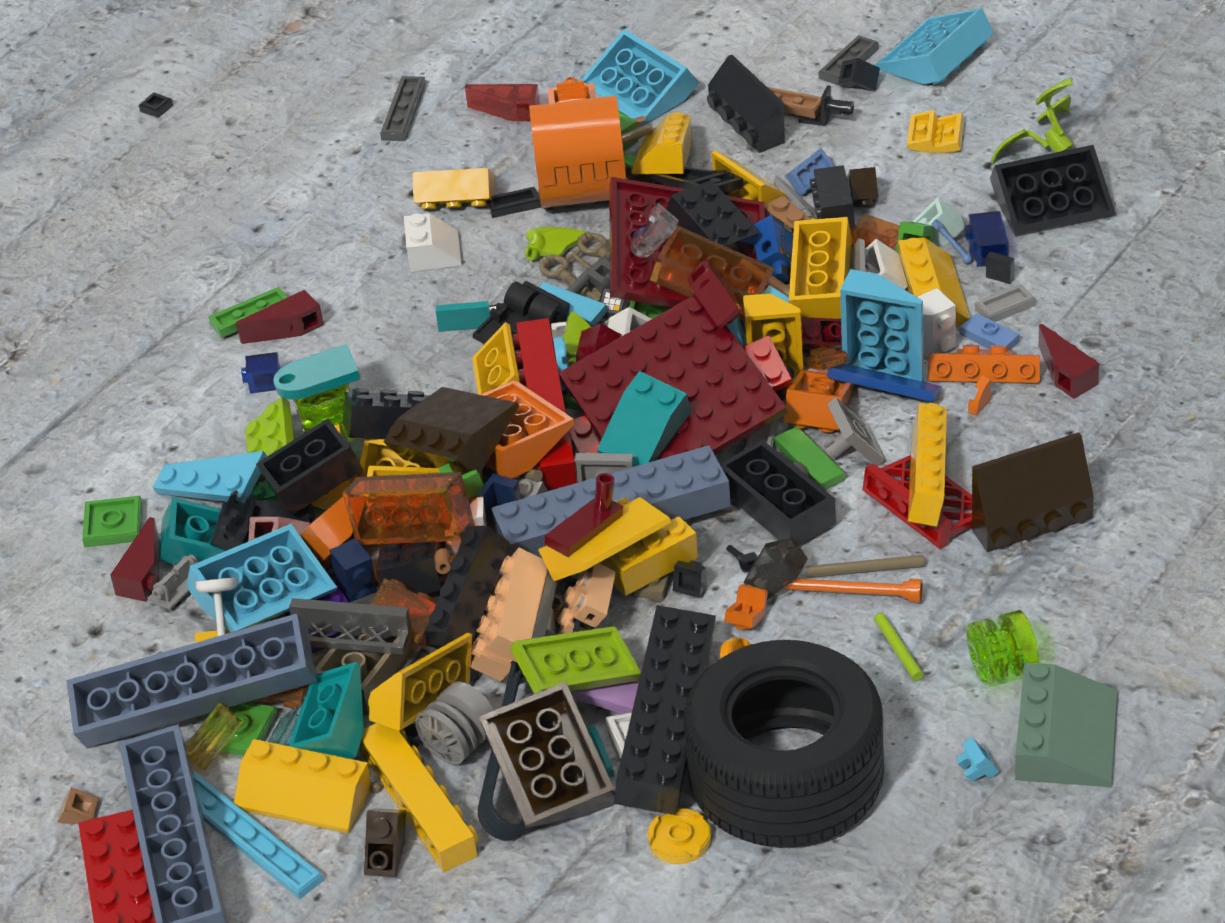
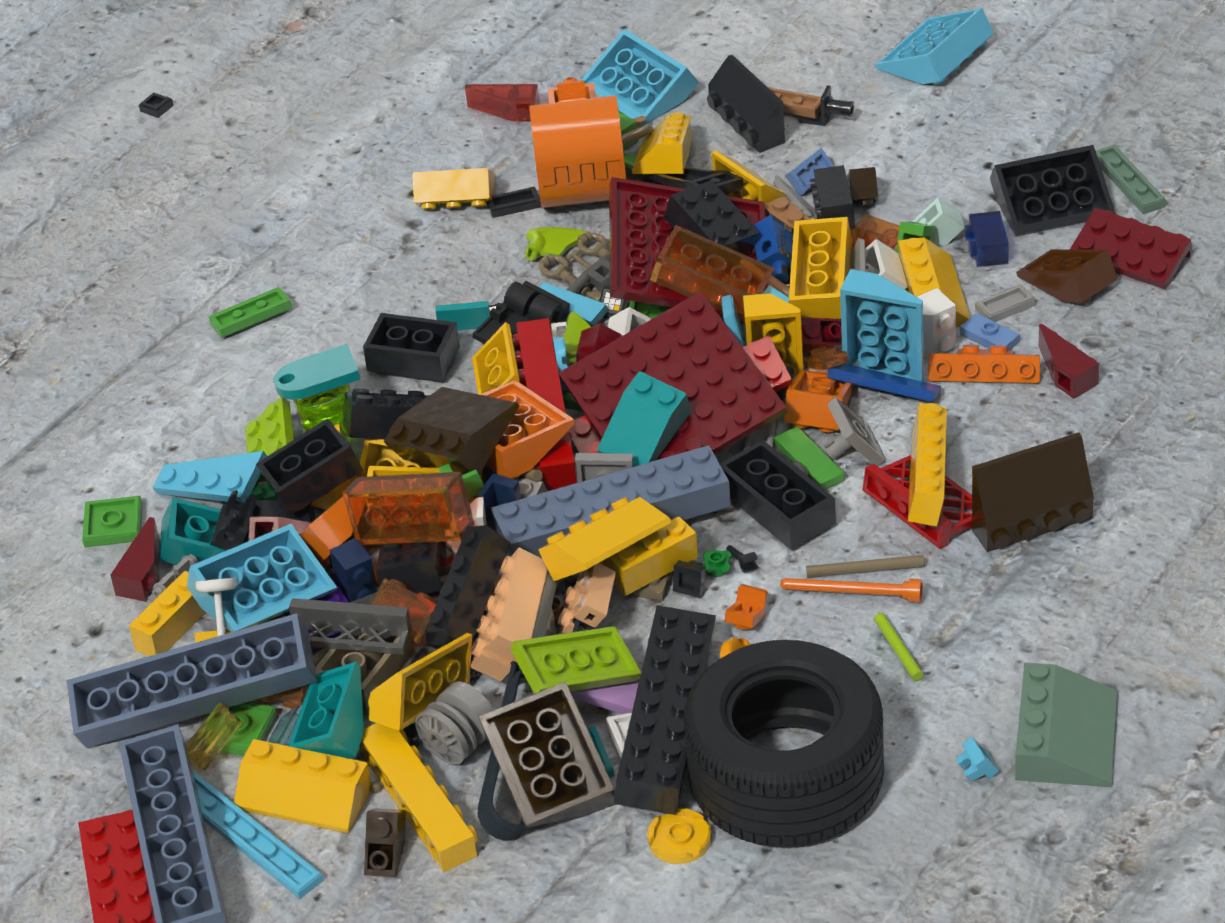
medium nougat slope [57,787,100,824] -> none
dark red slope [236,290,324,344] -> none
clear blue brick [241,352,281,394] -> none
dark grey tile [380,76,426,141] -> none
white slope [404,213,462,272] -> none
medium nougat arm [434,548,455,574] -> none
dark red piece [544,473,624,557] -> none
clear leg [631,203,678,258] -> none
dark red slope [686,259,741,329] -> none
clear smoke slope [743,537,808,600] -> none
dark grey tile [818,35,879,86] -> none
black panel [838,58,880,91] -> none
yellow slope [907,110,965,153] -> none
medium blue hinge [932,219,972,264] -> none
clear neon green wheel [966,610,1039,684] -> none
orange tile [968,376,991,416] -> none
black tile [986,252,1014,284] -> none
lime plant [991,77,1073,164] -> none
none -> yellow brick [129,571,206,656]
none -> black brick [363,313,460,382]
none -> green plate [703,550,732,577]
none -> reddish brown slope [1016,249,1117,305]
none -> dark red bracket [1070,208,1193,290]
none -> sand green tile [1096,145,1166,214]

